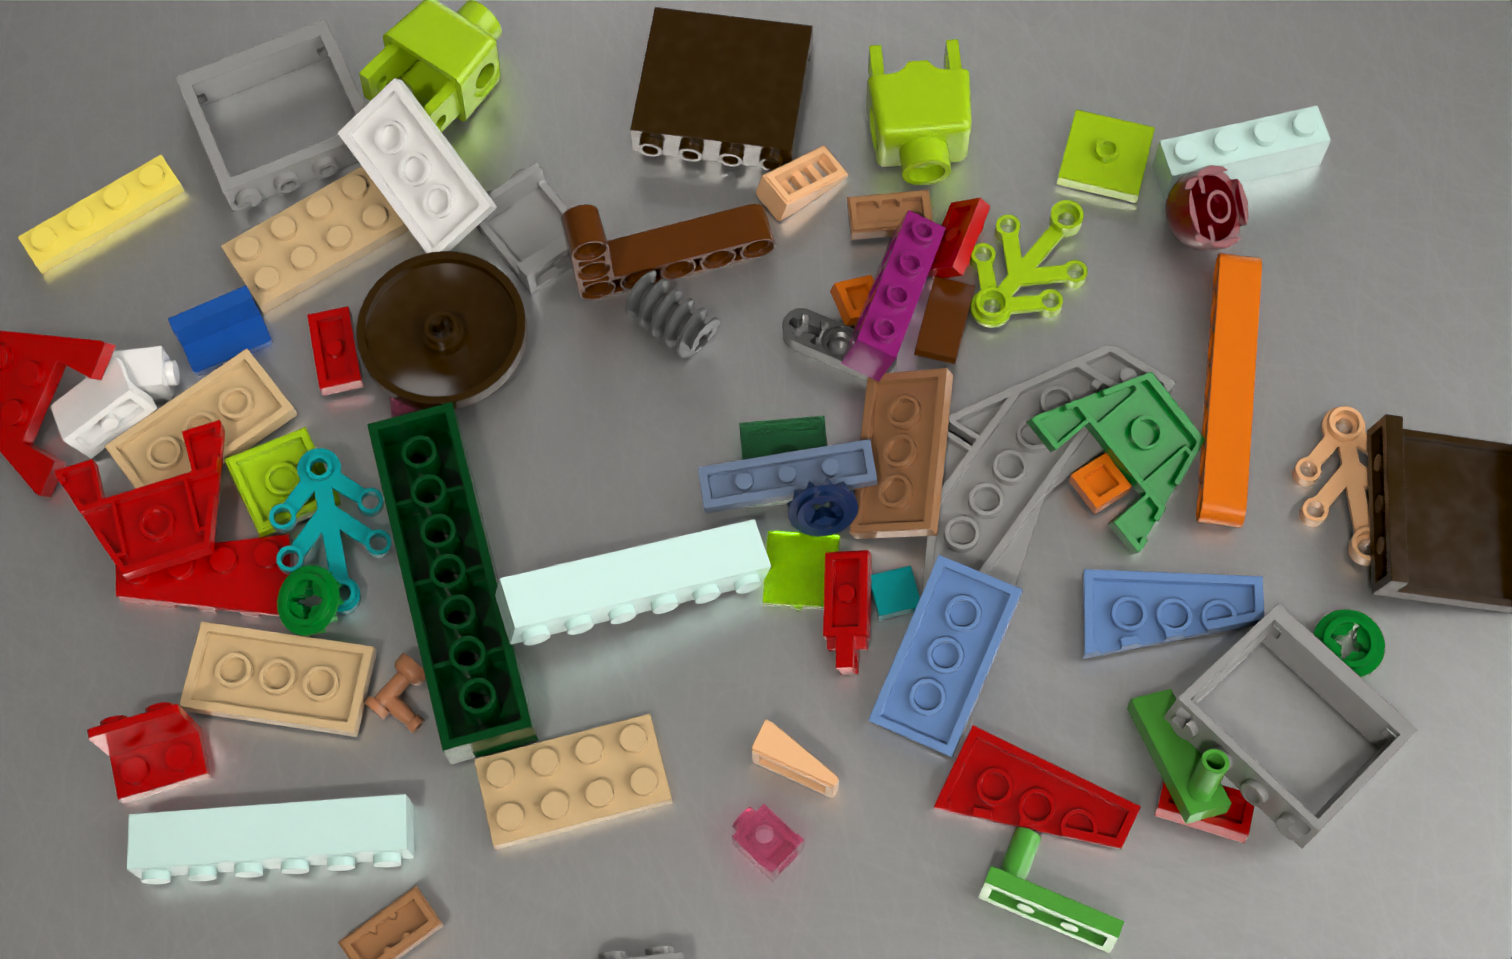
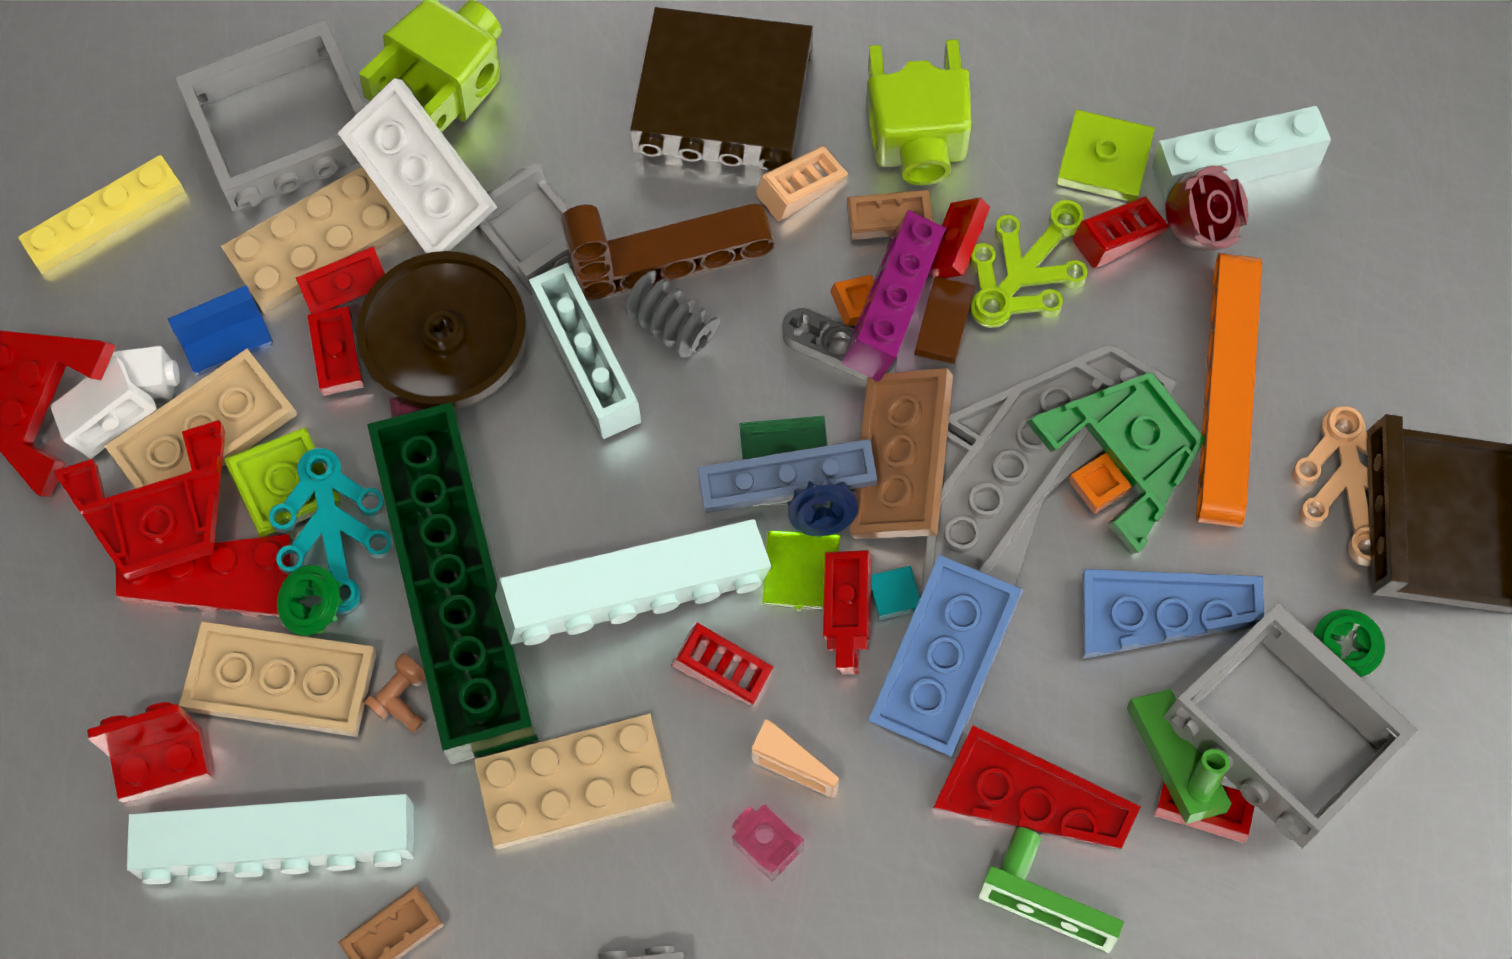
none -> red plate [296,246,385,314]
none -> light aqua brick [529,263,641,439]
none -> red slope [670,622,774,706]
none -> red slope [1073,196,1169,269]

